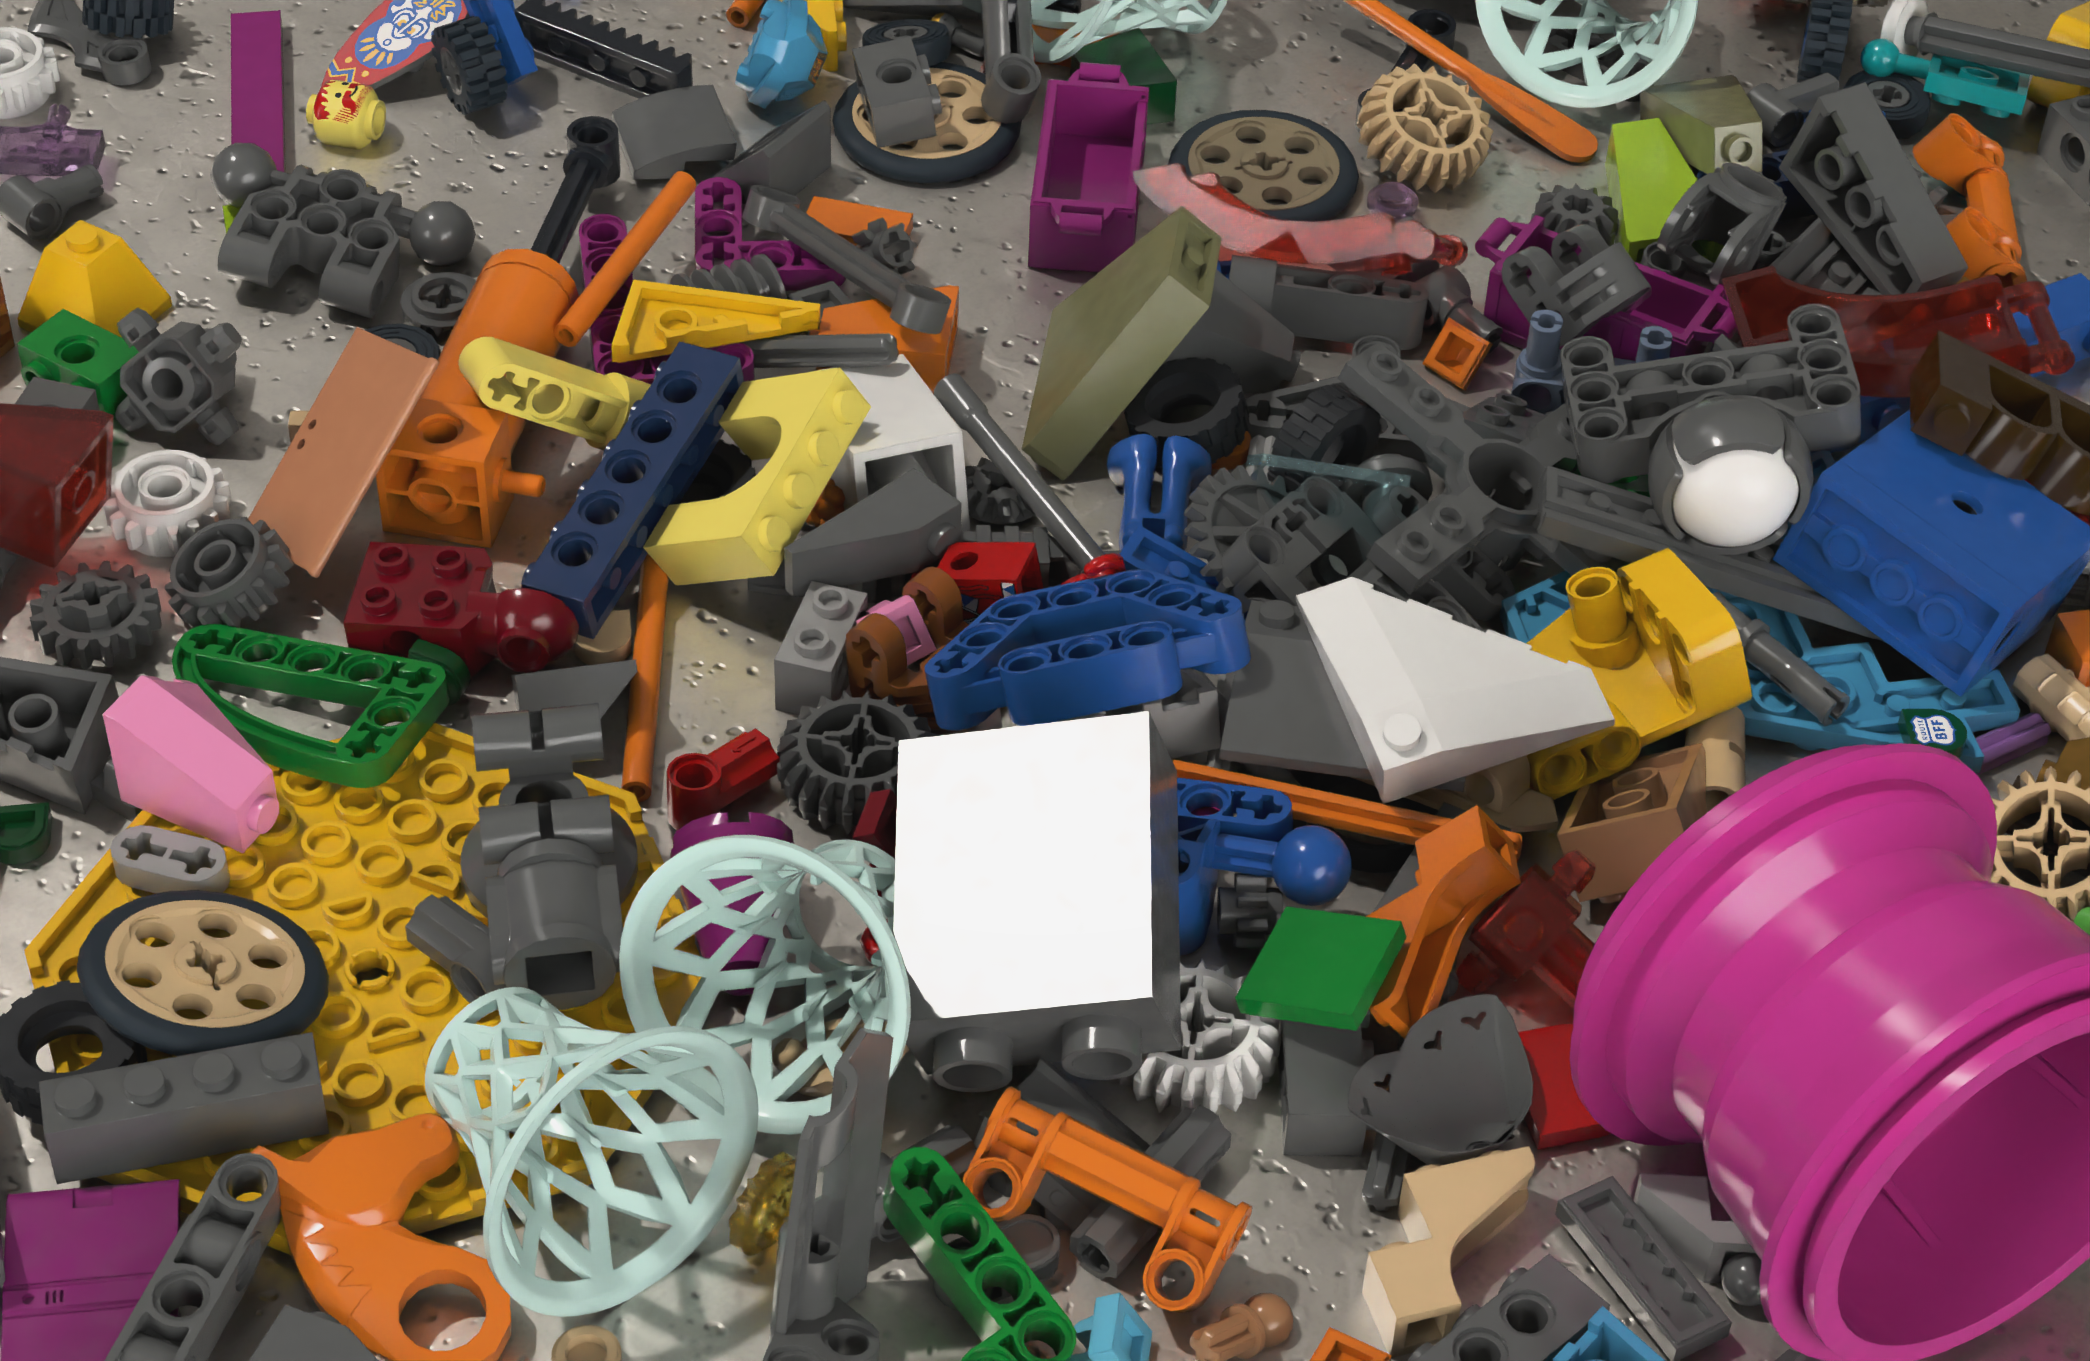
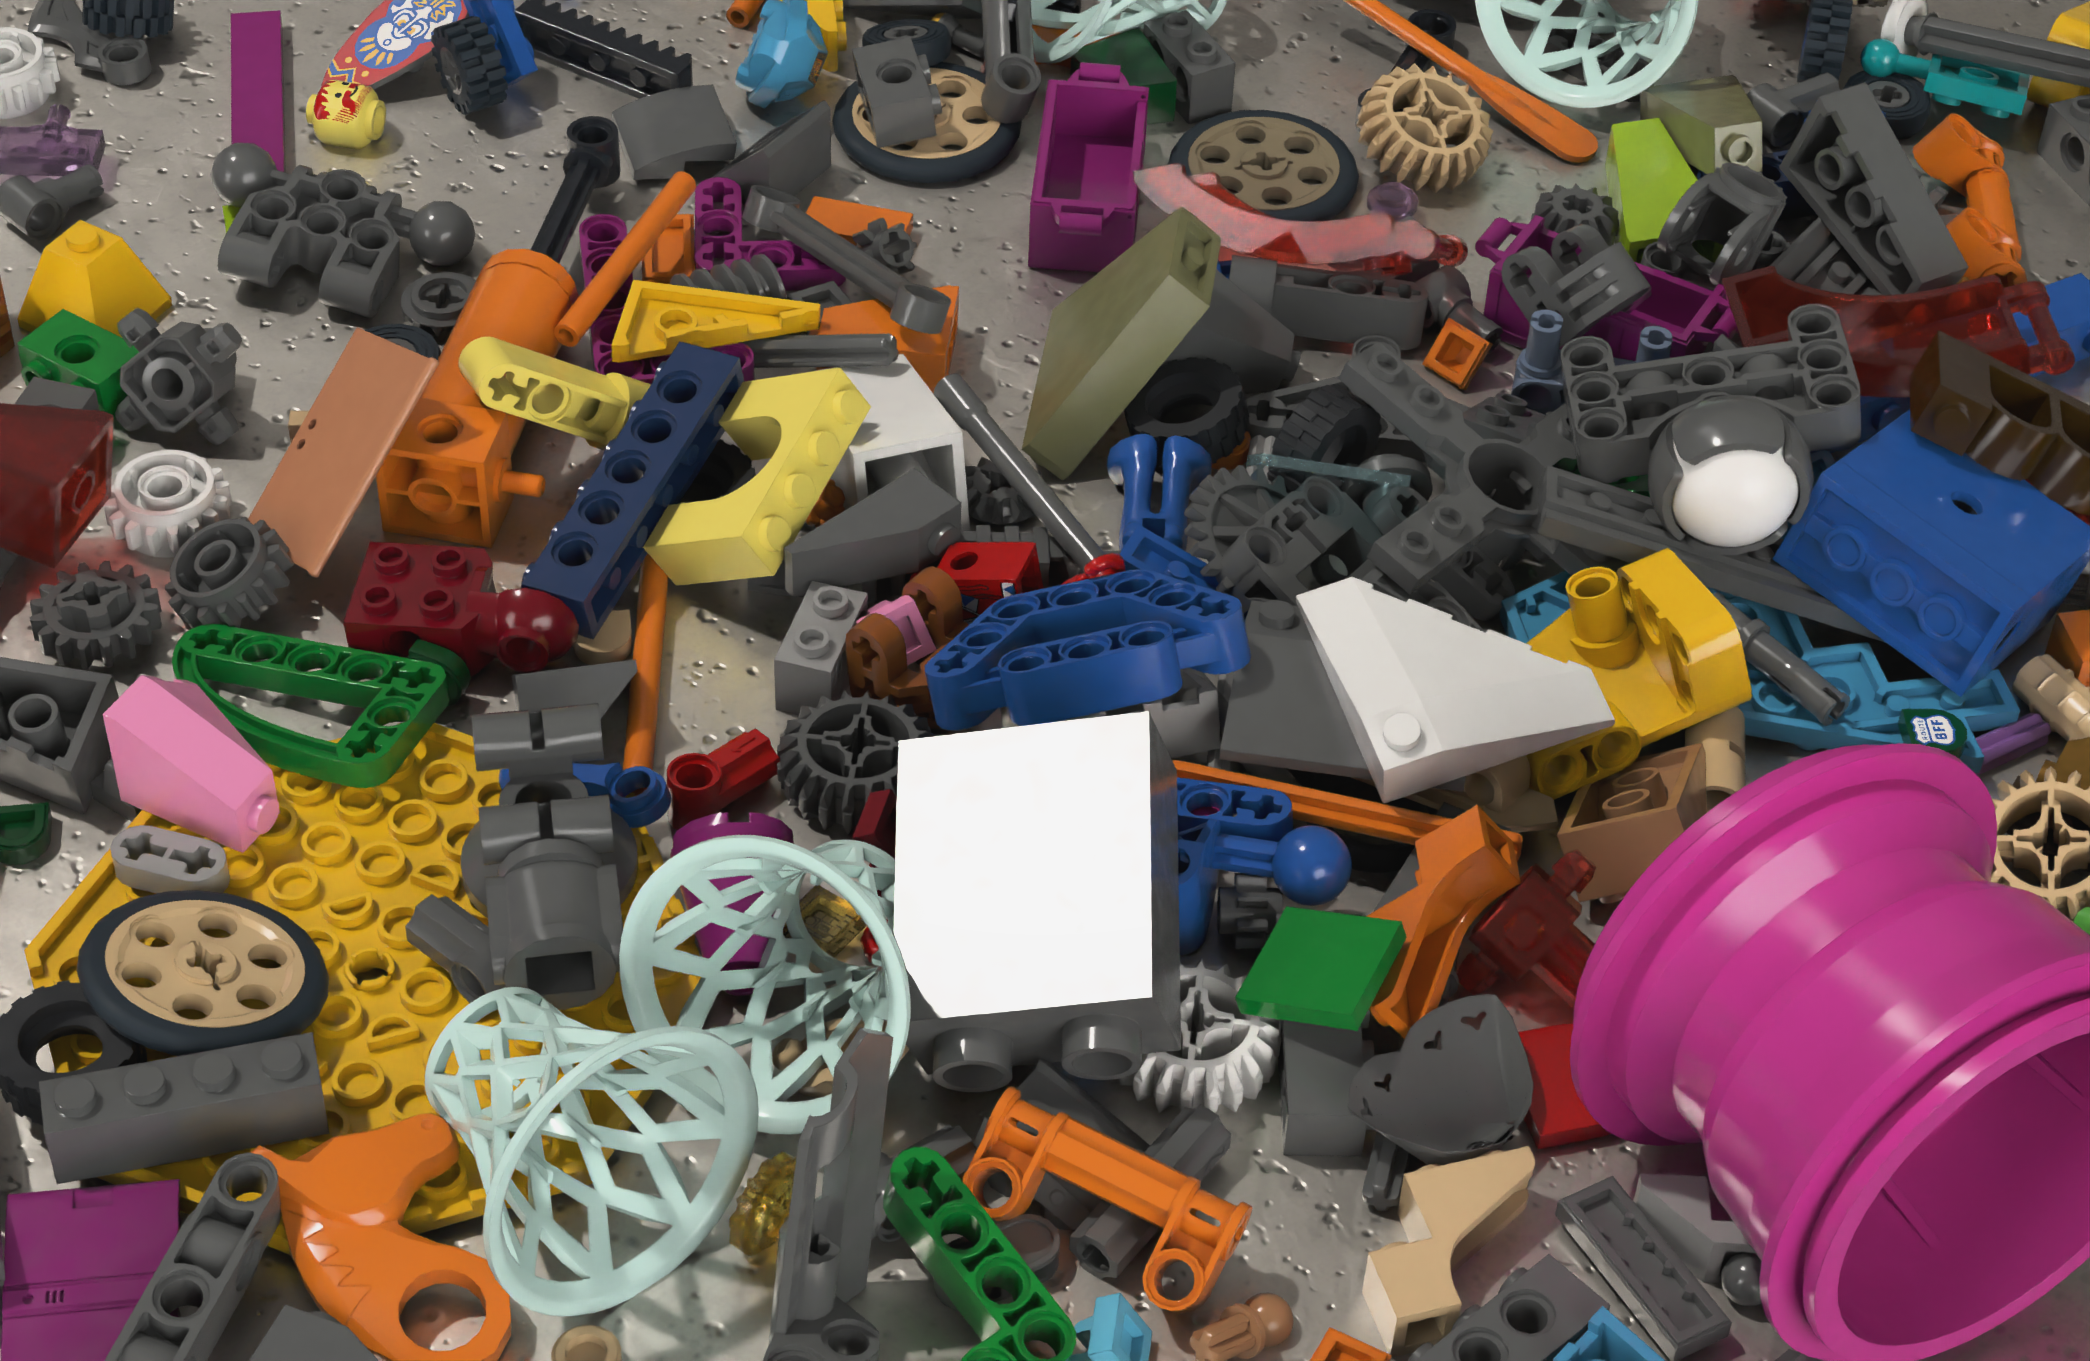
none -> blue piece [499,762,671,828]
none -> orange tile [642,214,695,284]
none -> clear yellow tile [783,885,866,958]
none -> dark grey brick [1143,10,1236,124]

